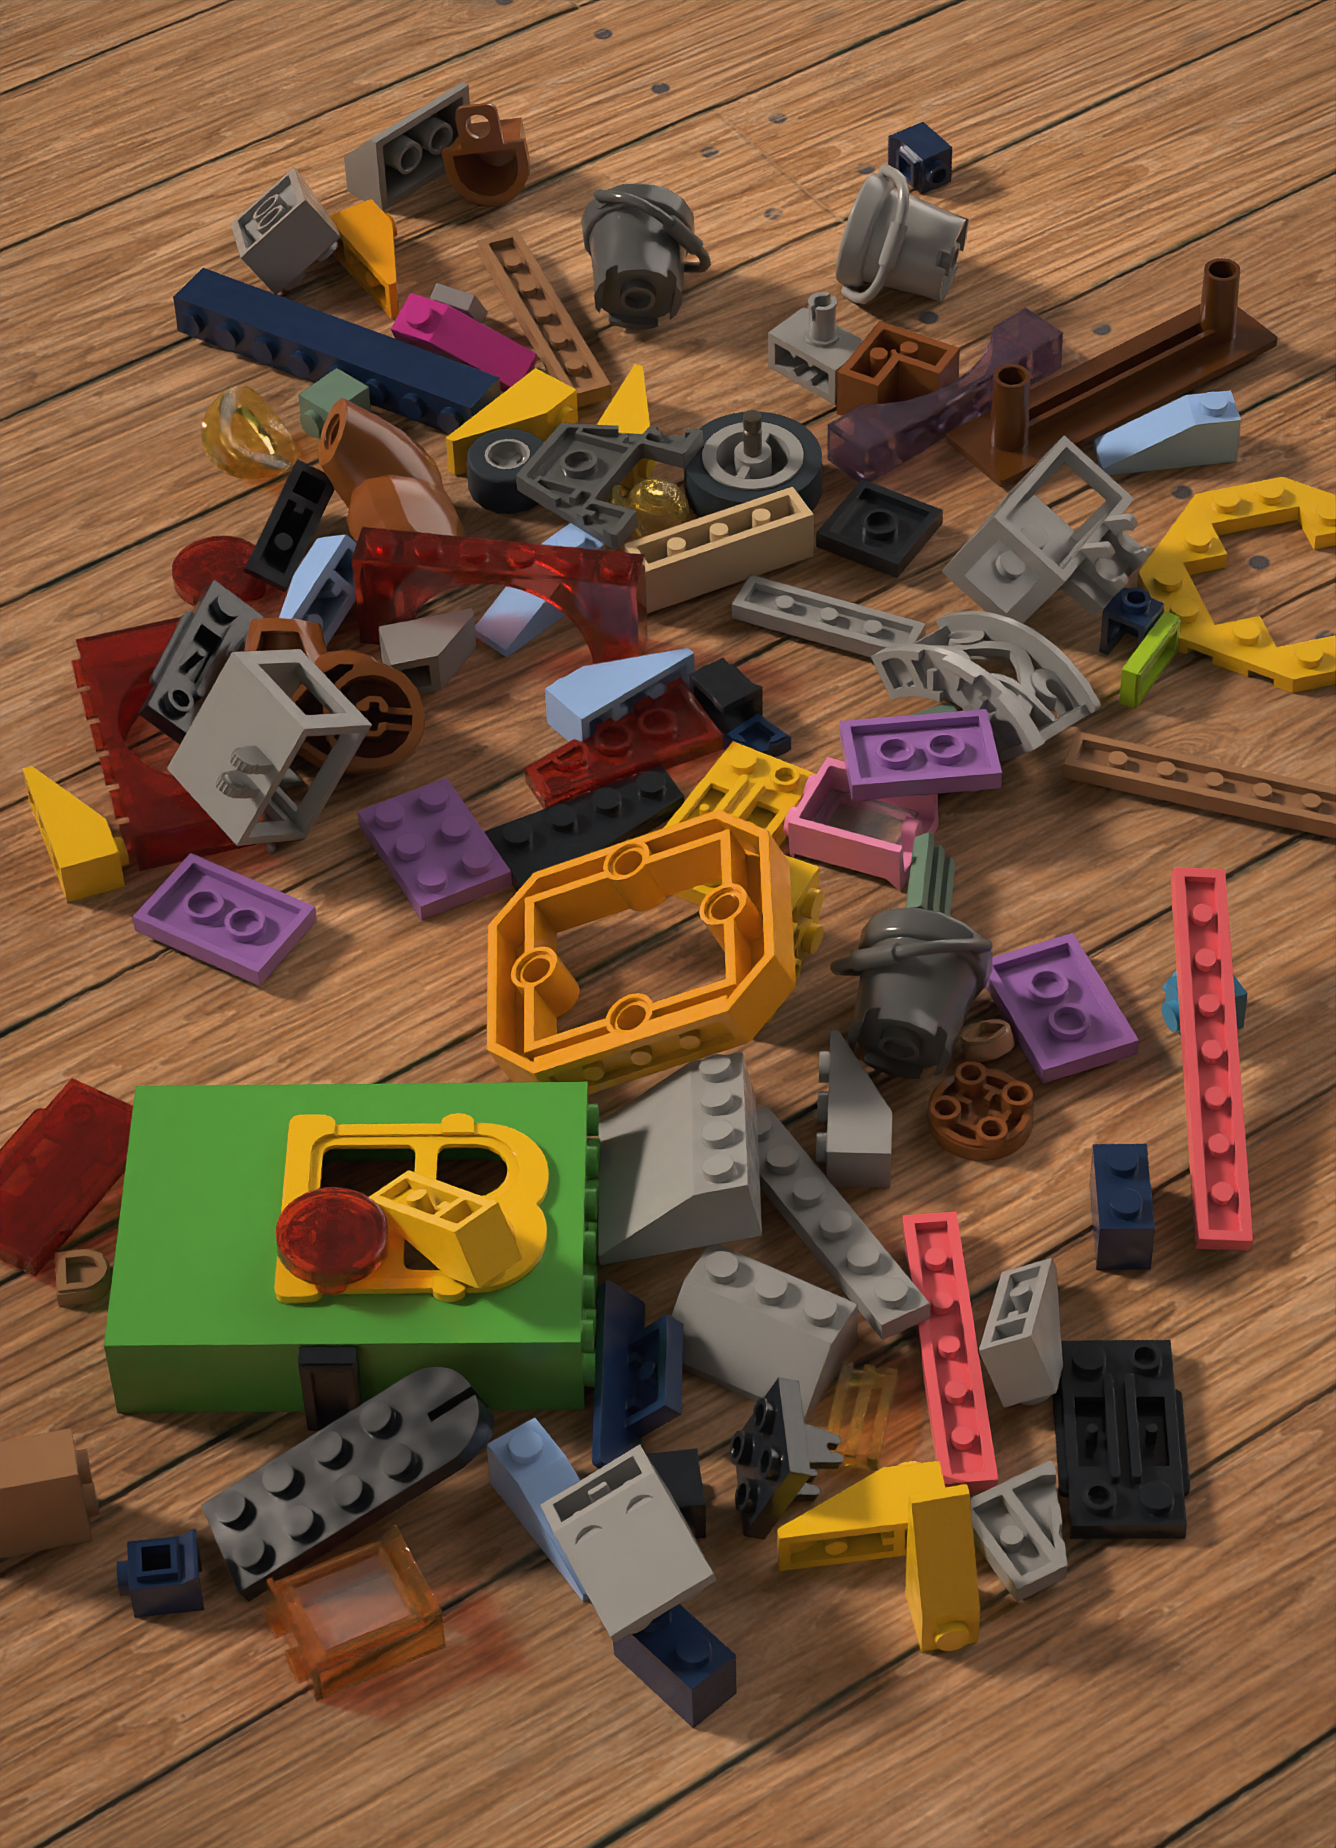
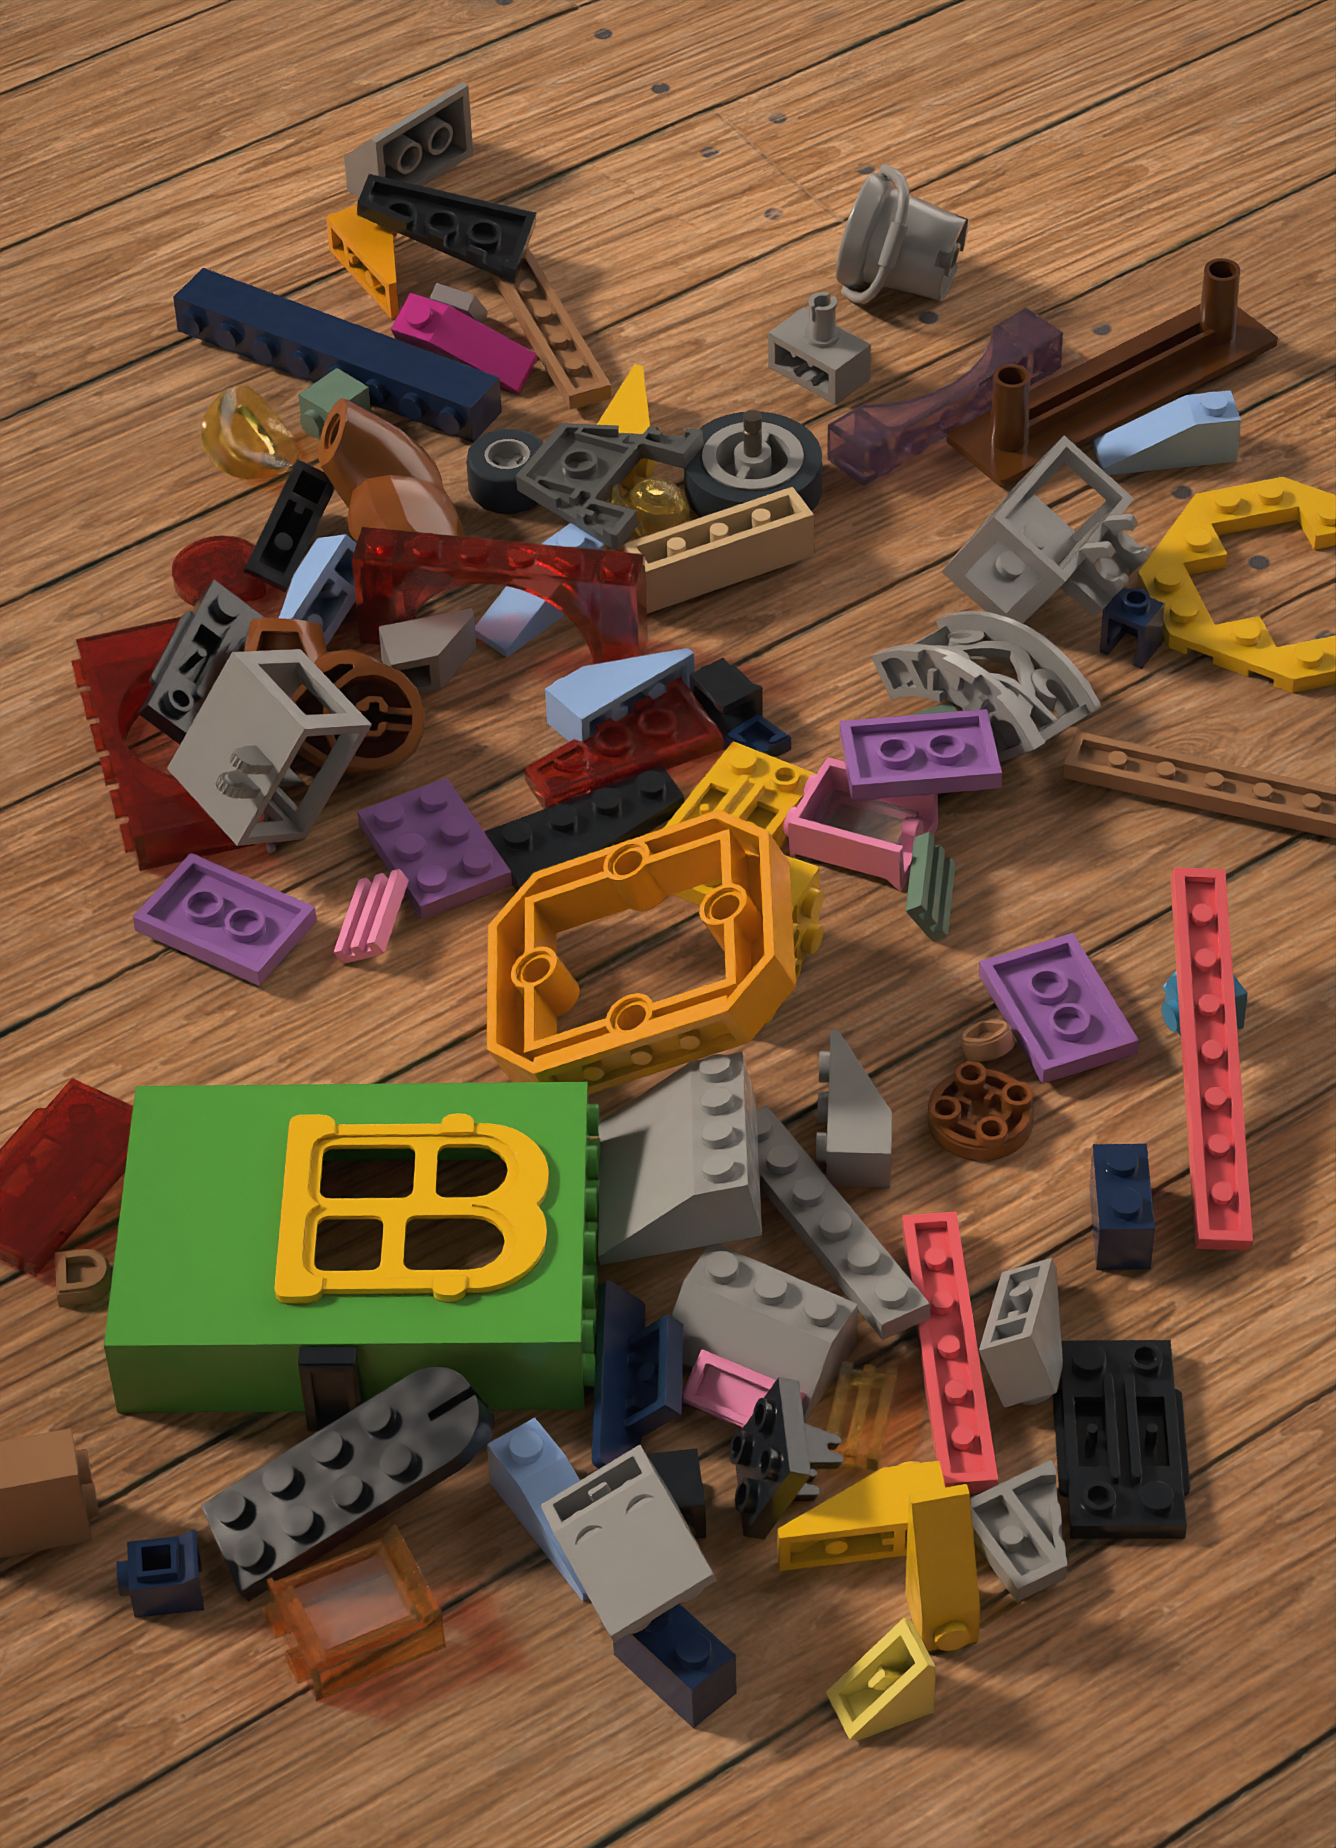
yellow slope [23,766,129,903] -> none
light grey slope [231,167,341,295] -> none
clear red tile [276,1187,389,1295] -> none
yellow slope [366,1170,522,1289] -> none
dark orange container [441,103,530,206] -> none
yellow slope [446,368,578,476] -> none
dark grey piece [581,183,711,330] -> none
light grey plate [732,575,926,657] -> none
black plate [816,479,943,578] -> none
dark grey piece [830,907,993,1079] -> none
dark orange brick [837,321,960,428] -> none
dark blue window [888,122,952,194] -> none
lime tile [1119,611,1181,709] -> none
none -> bright pink tile [333,869,409,964]
none -> black wing [357,174,537,284]
none -> bright pink tile [682,1349,805,1429]
none -> light yellow slope [826,1618,936,1741]

